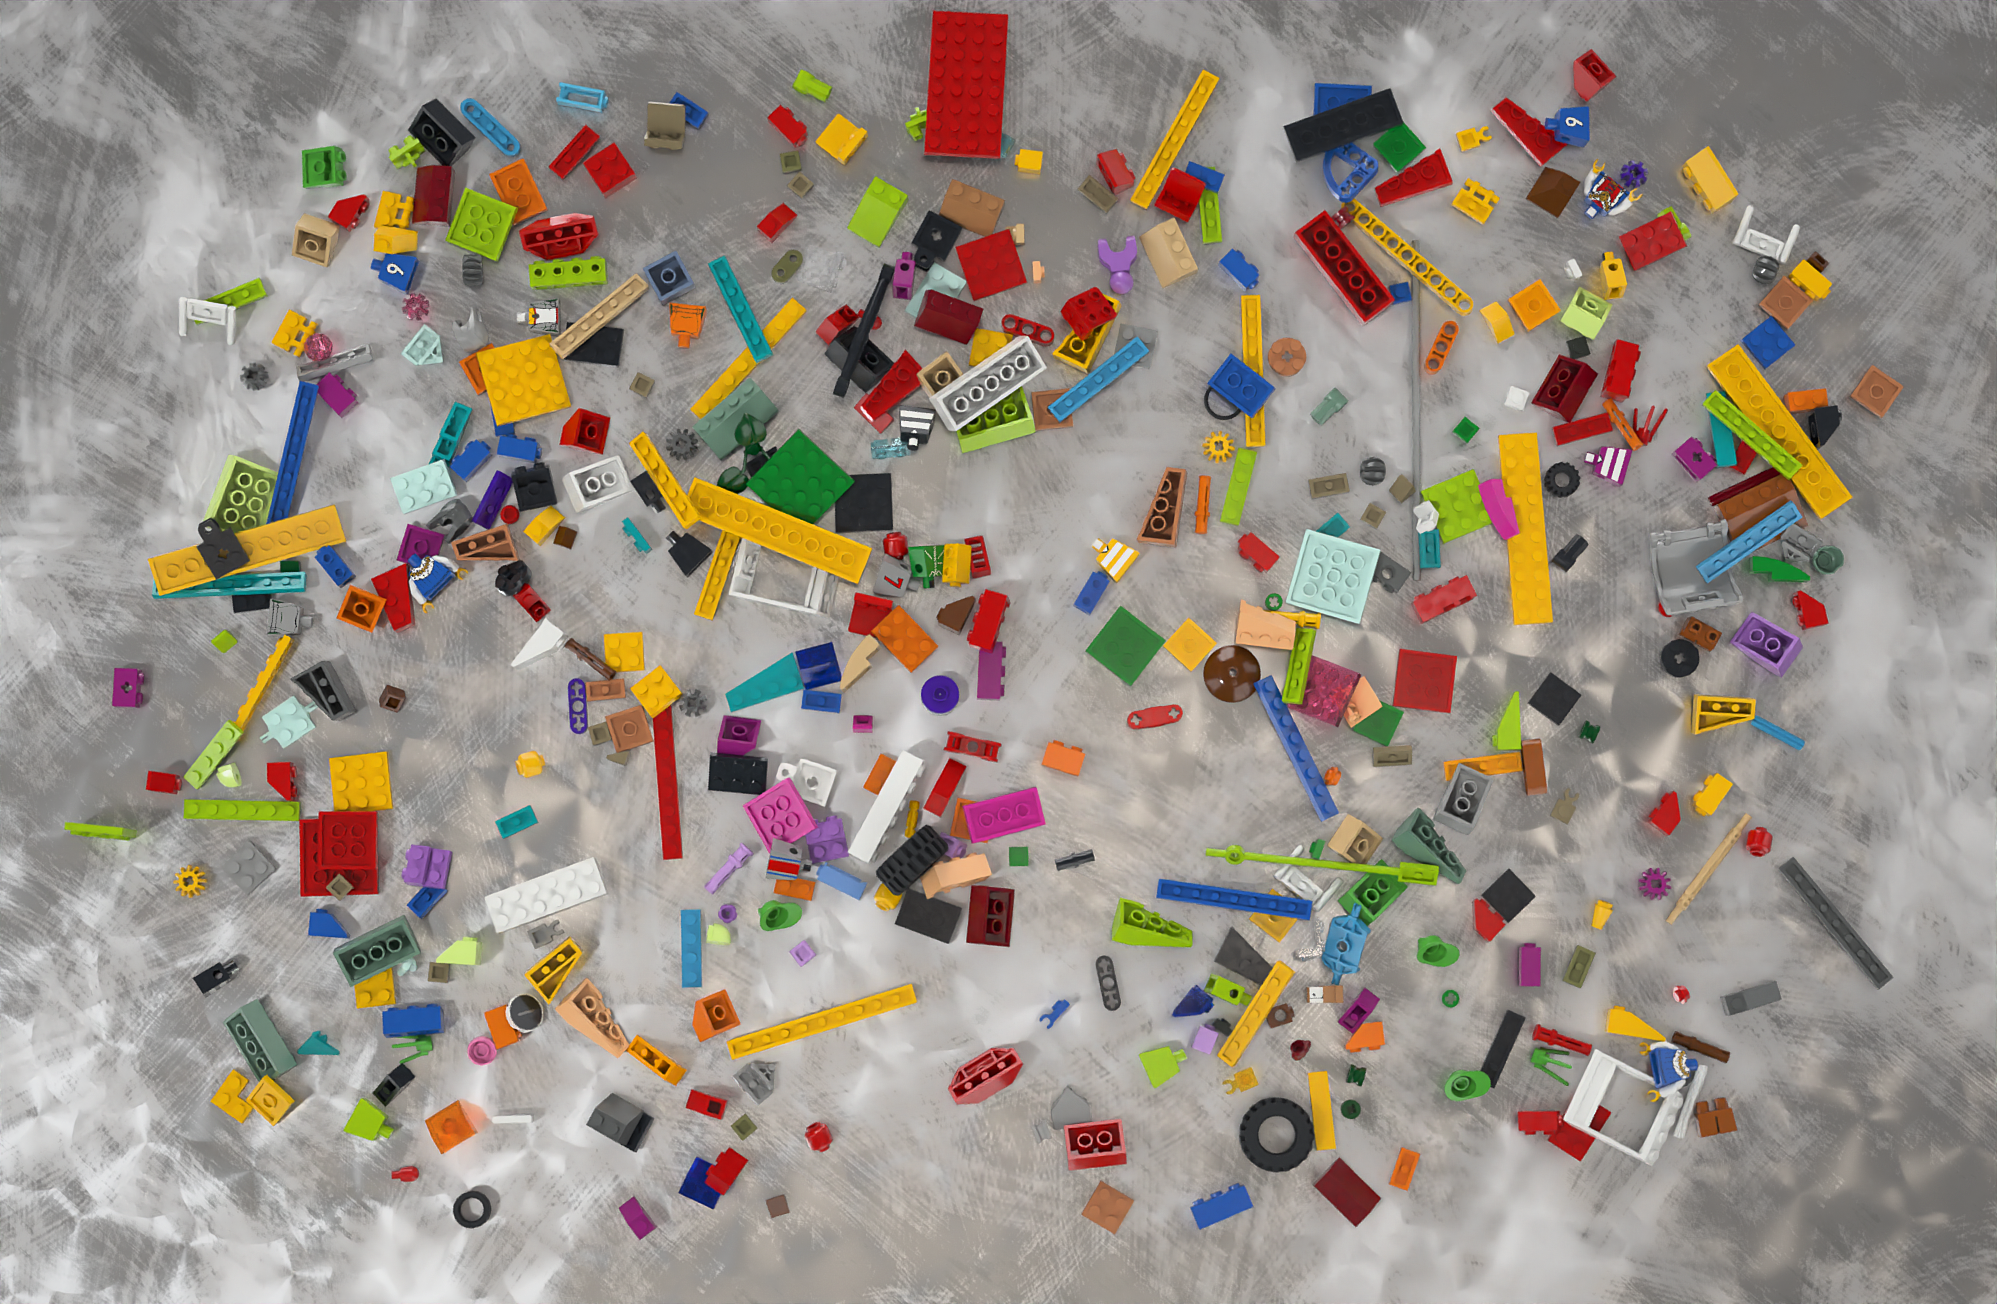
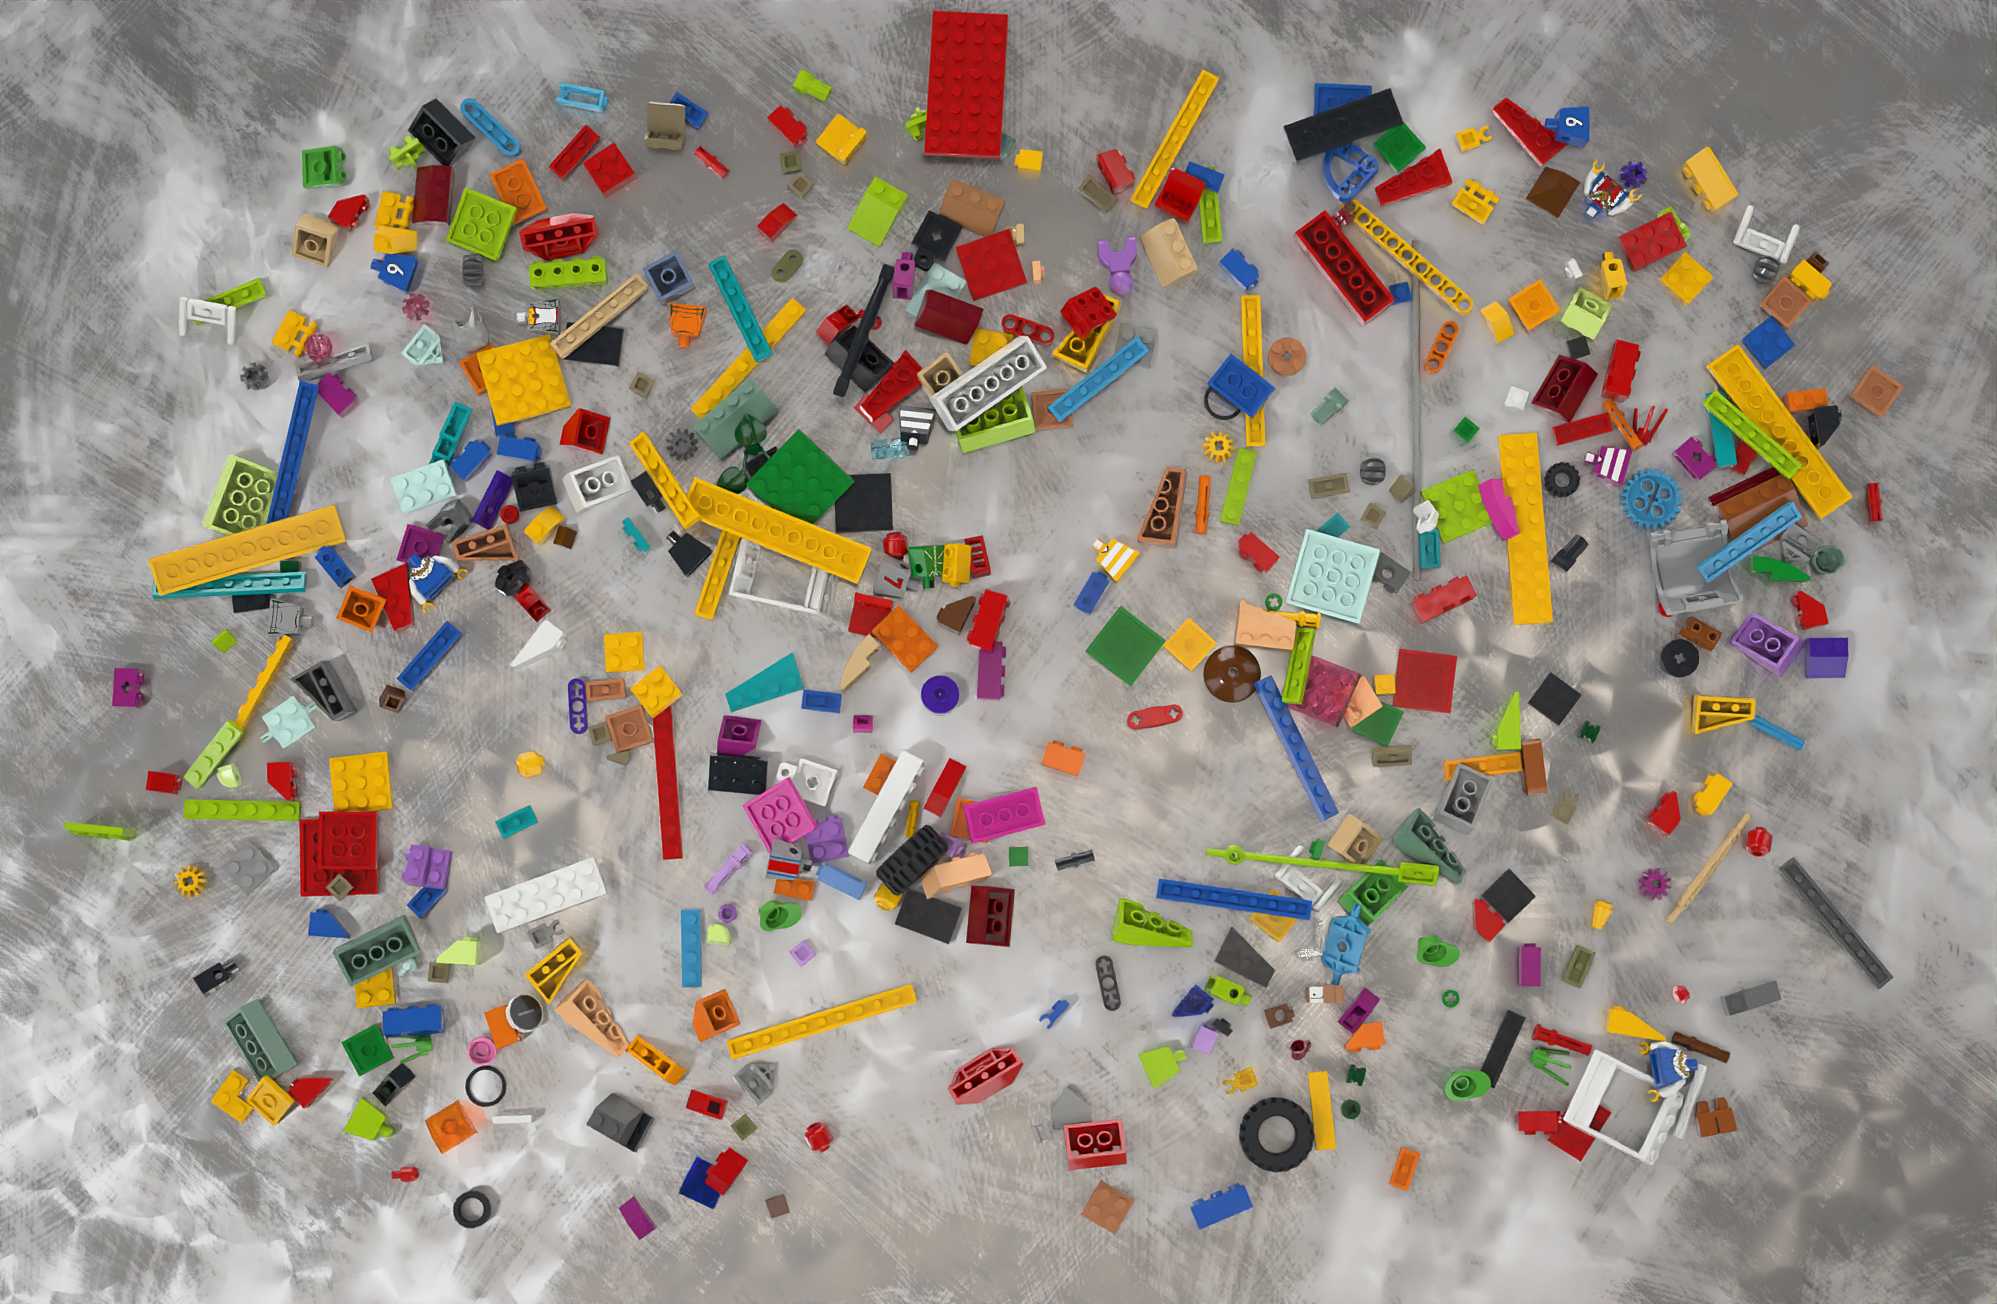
black plate [196,517,250,580] -> none
teal piece [297,1030,340,1055] -> none
reddish brown pin [565,638,616,681] -> none
dark grey piece [679,689,707,717] -> none
clear blue slope [795,642,842,690] -> none
red piece [943,731,1002,763] -> none
yellow plate [1217,961,1295,1067] -> none
dark red slope [1312,1157,1381,1227] -> none
orange plate [1324,767,1341,786] -> none
red slope [1573,49,1617,102] -> none
none -> red slope [287,1077,334,1109]
none -> green plate [341,1024,394,1076]
none -> blue plate [396,621,462,692]
none -> black tyre [465,1066,506,1107]
none -> red pin [693,145,730,179]
none -> yellow brick [1373,674,1396,696]
none -> dark azure gear [1620,468,1683,530]
none -> yellow plate [1659,251,1713,305]
none -> dark purple slope [1805,638,1849,678]
none -> red pin [1867,482,1883,522]

